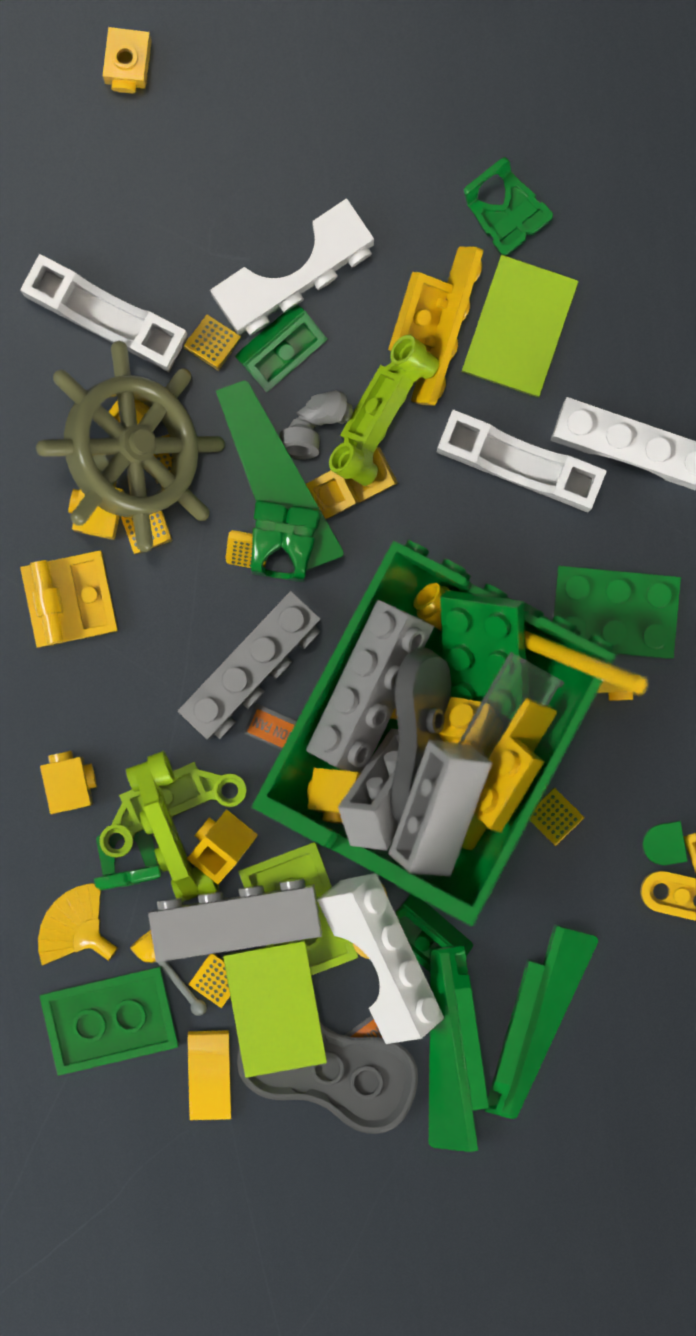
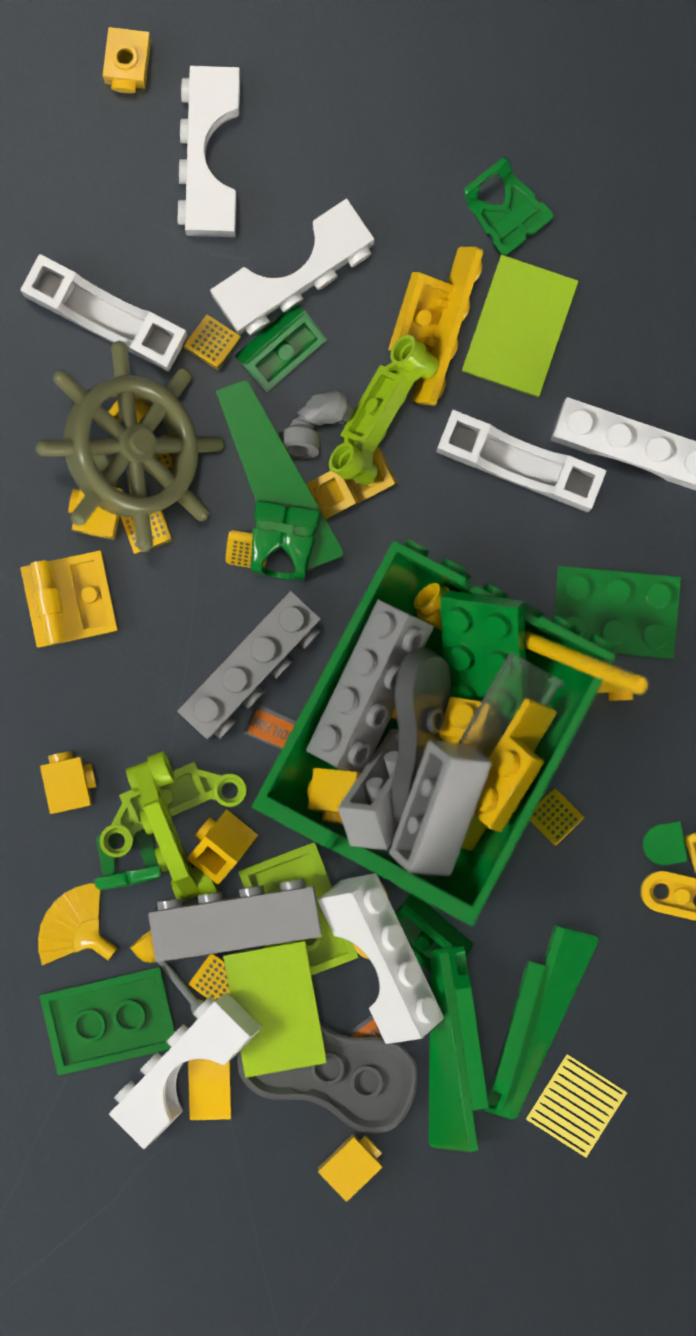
none -> white arch [109,993,262,1149]
none -> white arch [178,66,240,237]
none -> yellow brick [318,1133,382,1202]
none -> light yellow sticker [526,1055,627,1157]

